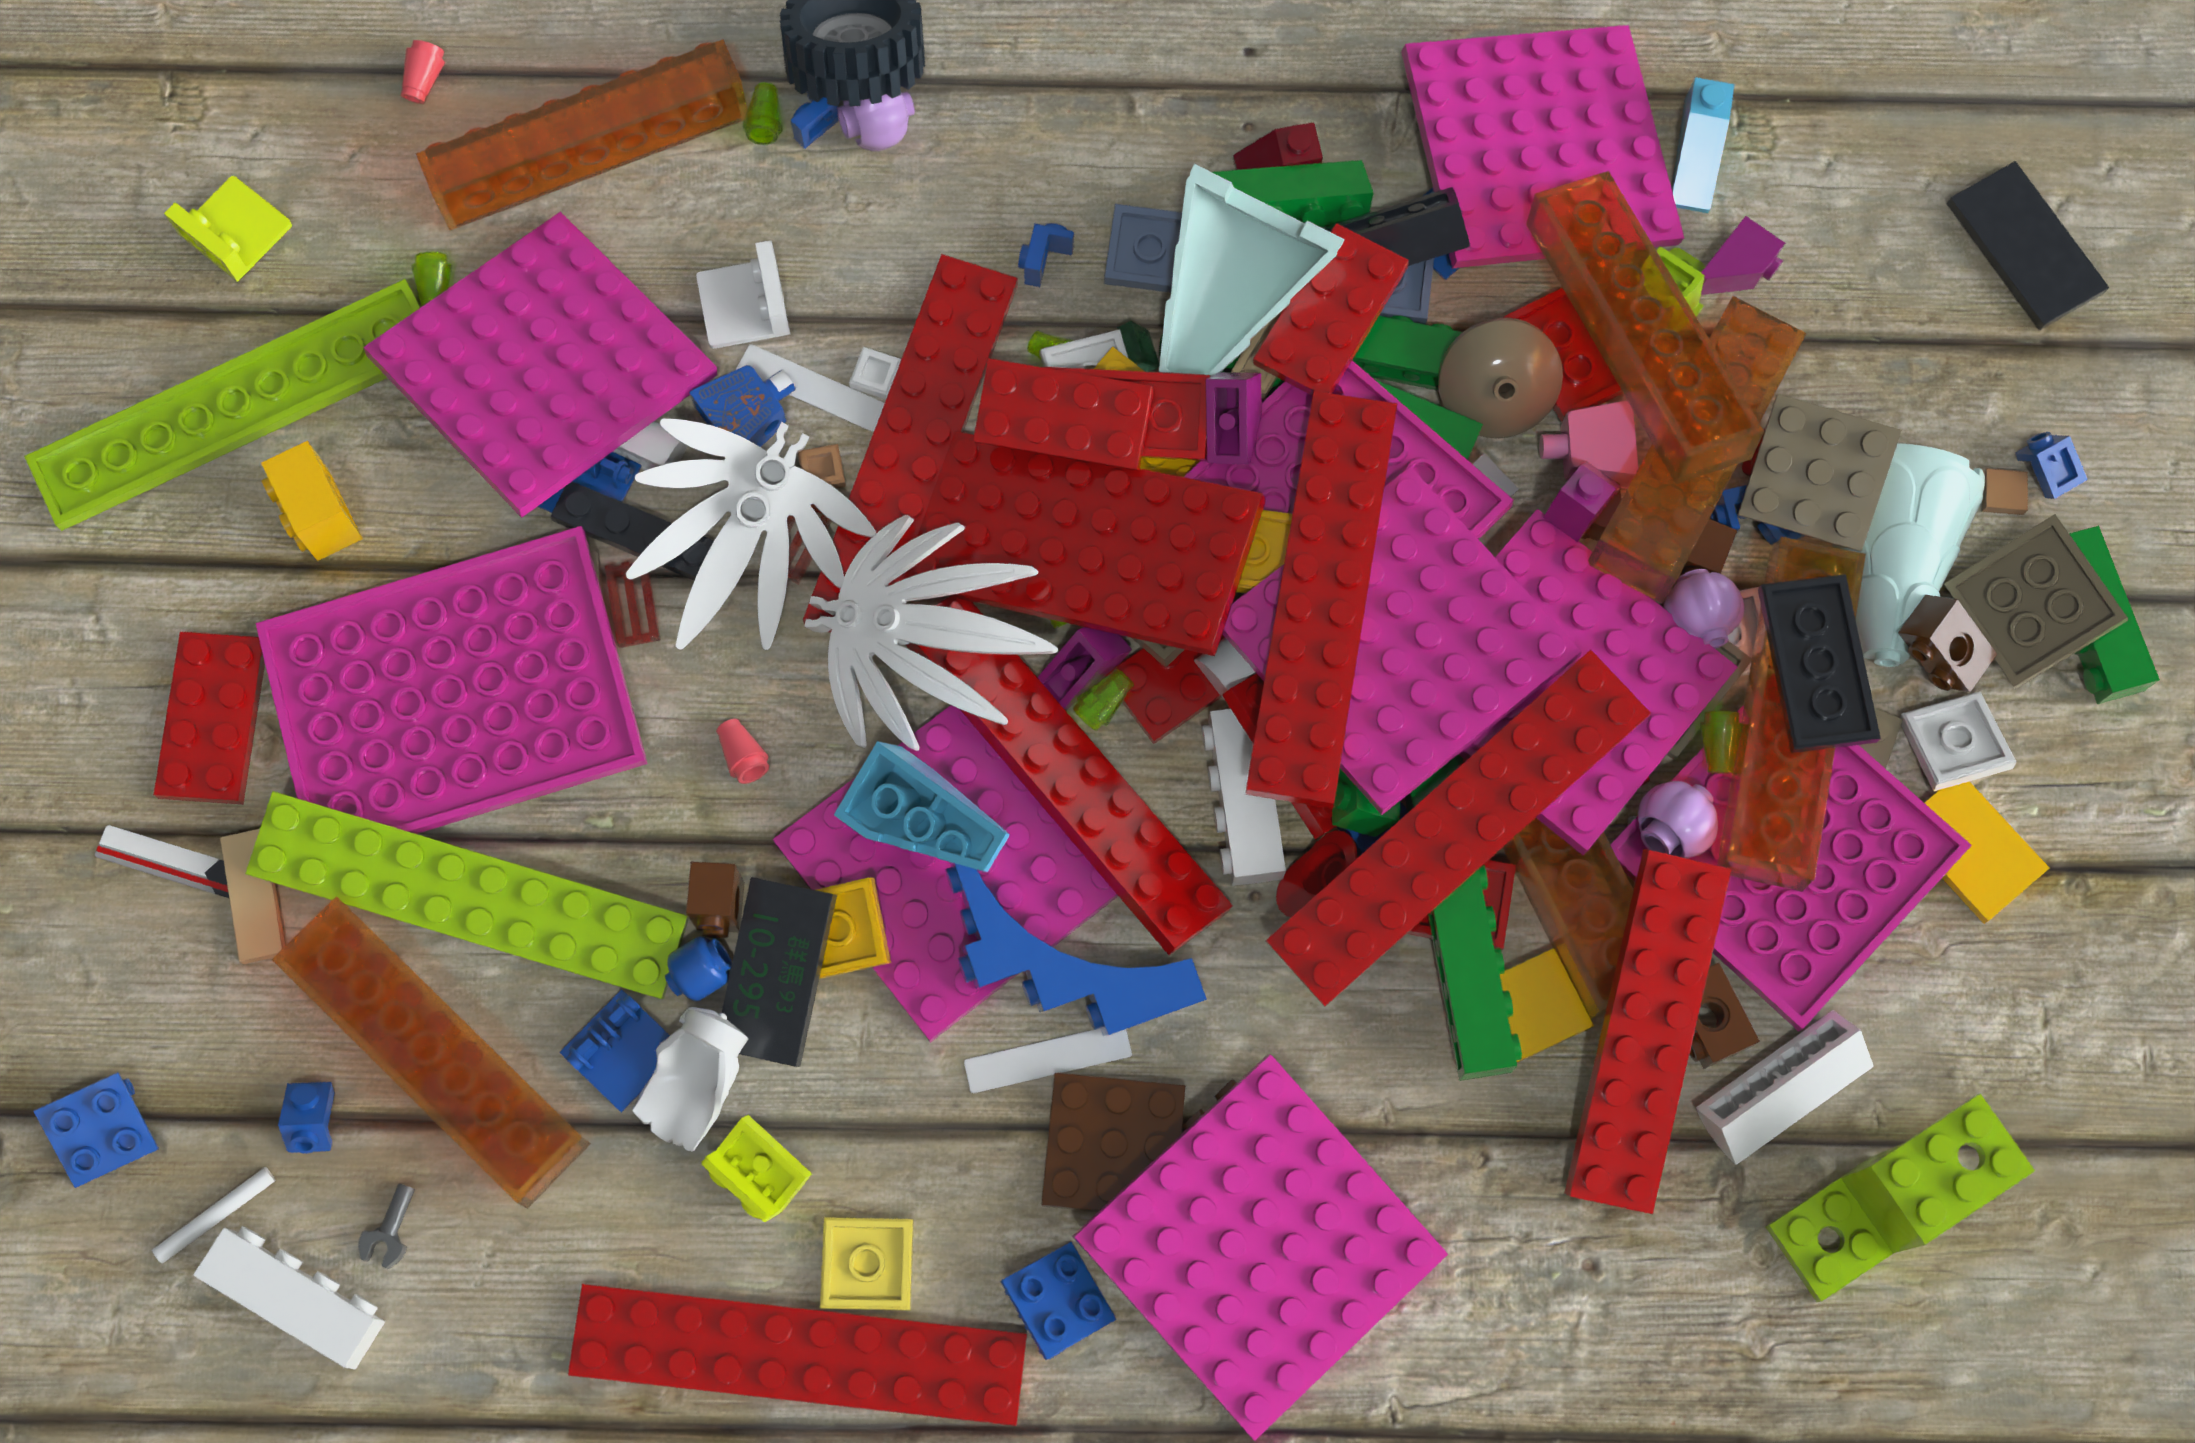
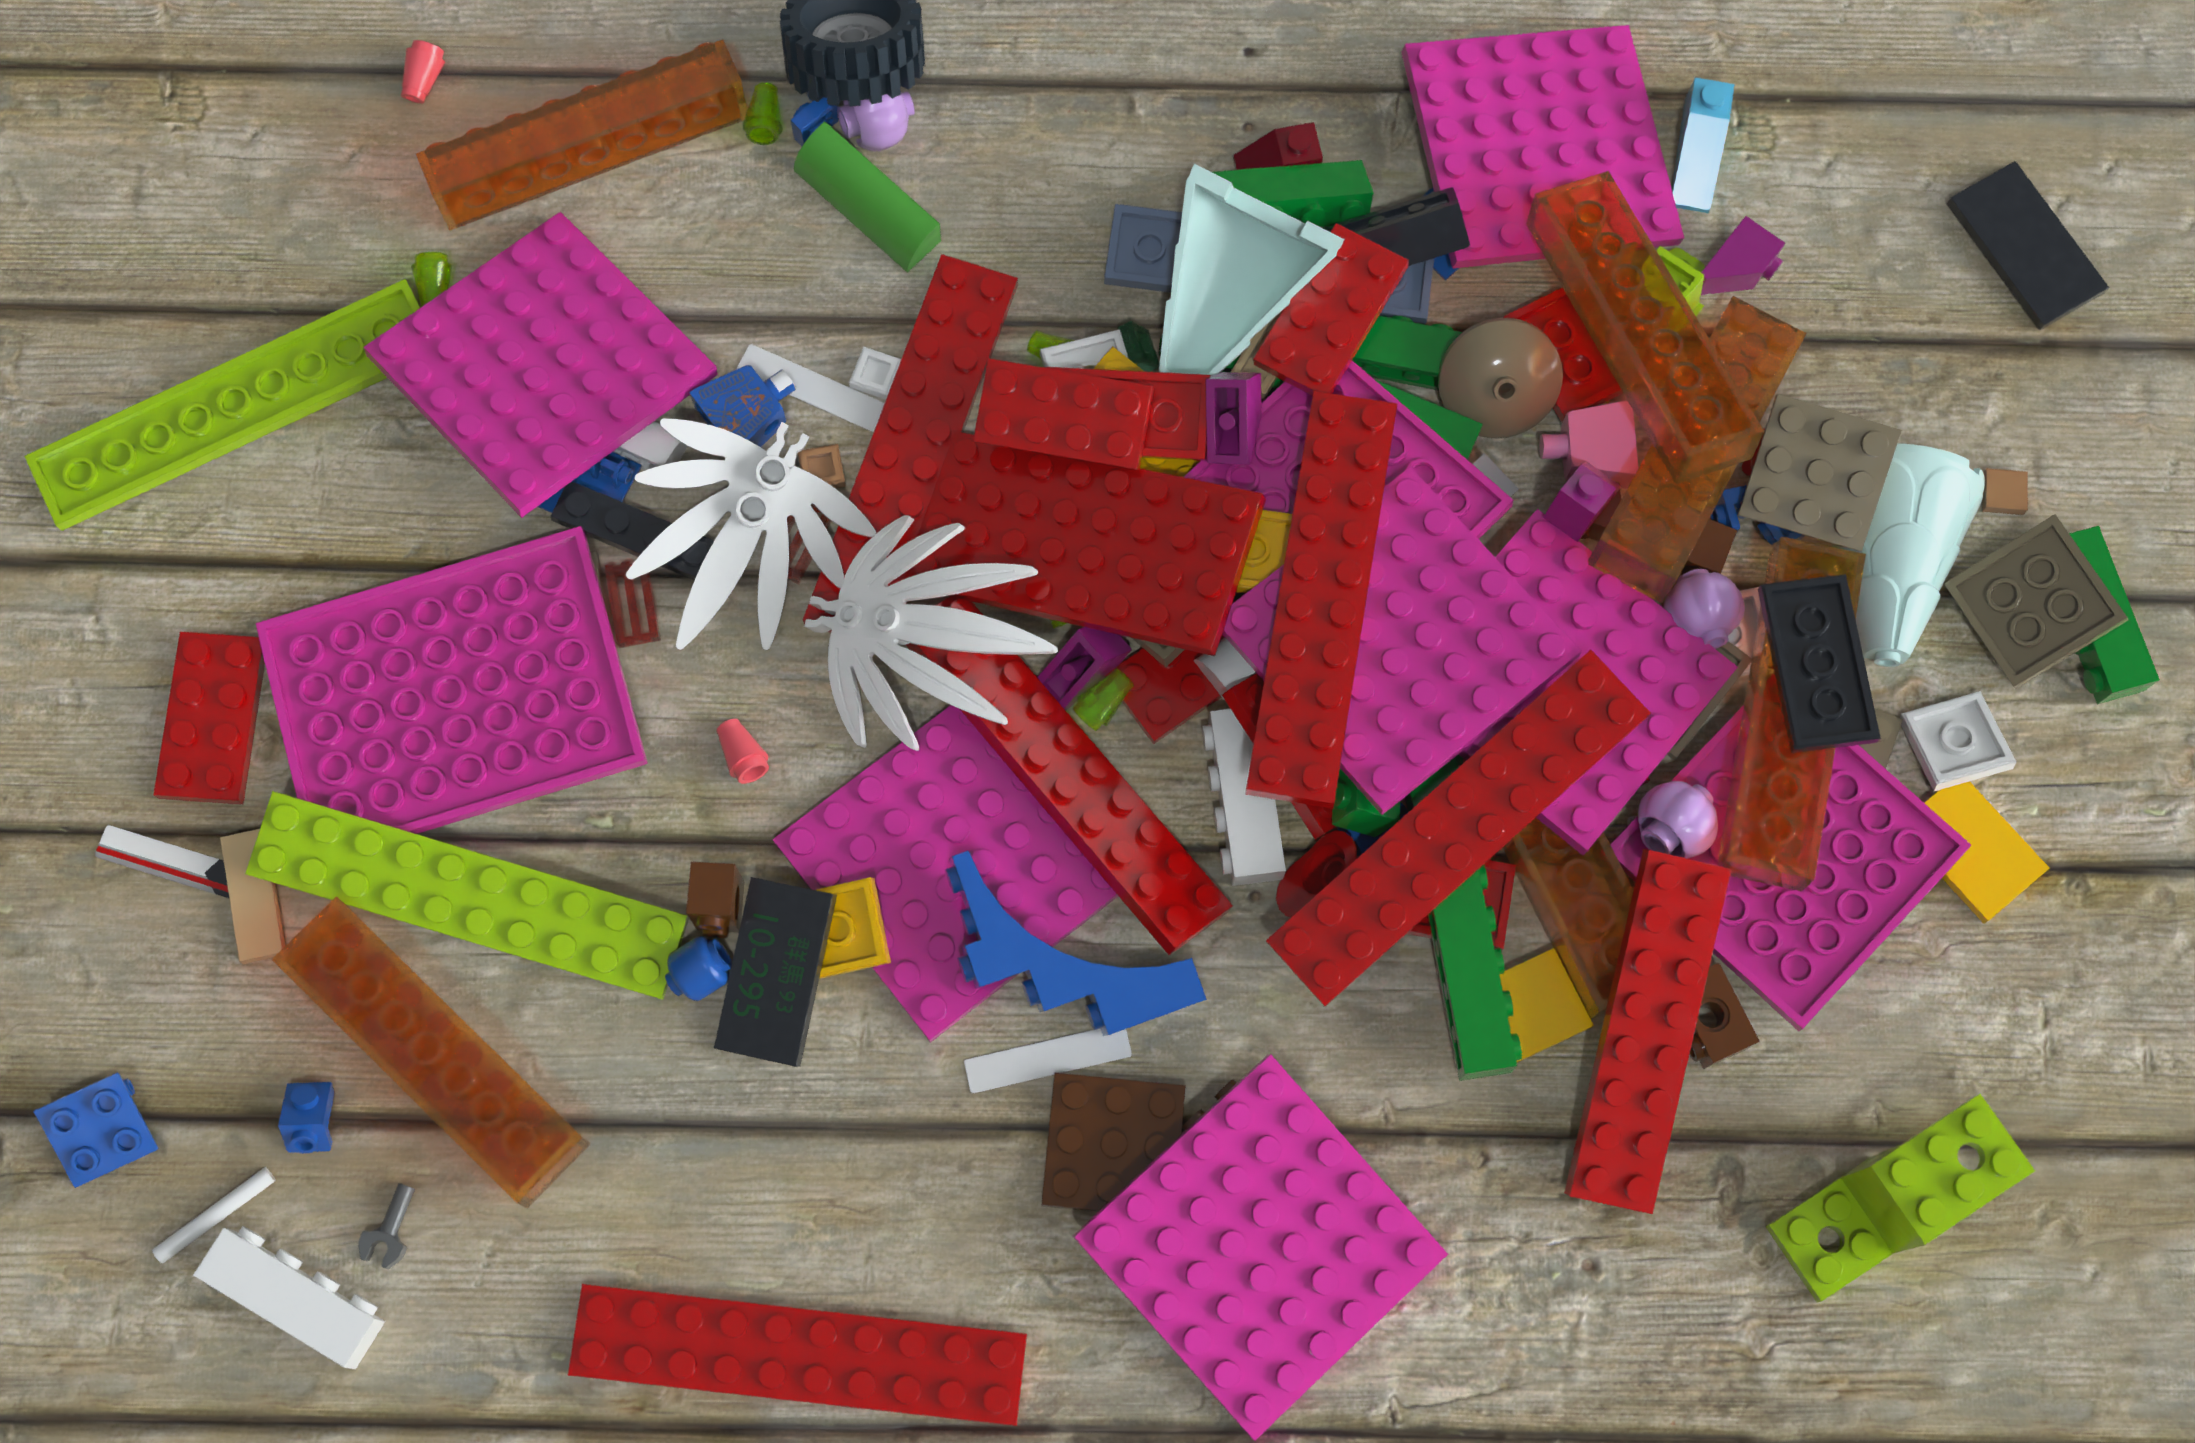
neon yellow bracket [164,176,292,282] -> none
yellow brick [261,440,363,561] -> none
blue hinge [559,989,670,1113] -> none
white hair [632,1007,749,1151] -> none
white bracket [696,240,790,349] -> none
neon yellow bracket [701,1115,812,1222] -> none
light yellow tile [820,1218,914,1311] -> none
medium azure wedge [834,741,1010,872] -> none
blue hinge [1000,1242,1117,1361] -> none
blue bracket [1018,223,1074,287] -> none
white brick [1696,1010,1874,1165] -> none
clear neon green cone [1700,711,1744,774] -> none
reddish brown brick [1898,595,1997,693] -> none
blue bracket [2015,432,2088,499] -> none
none -> bright green brick [794,121,941,273]

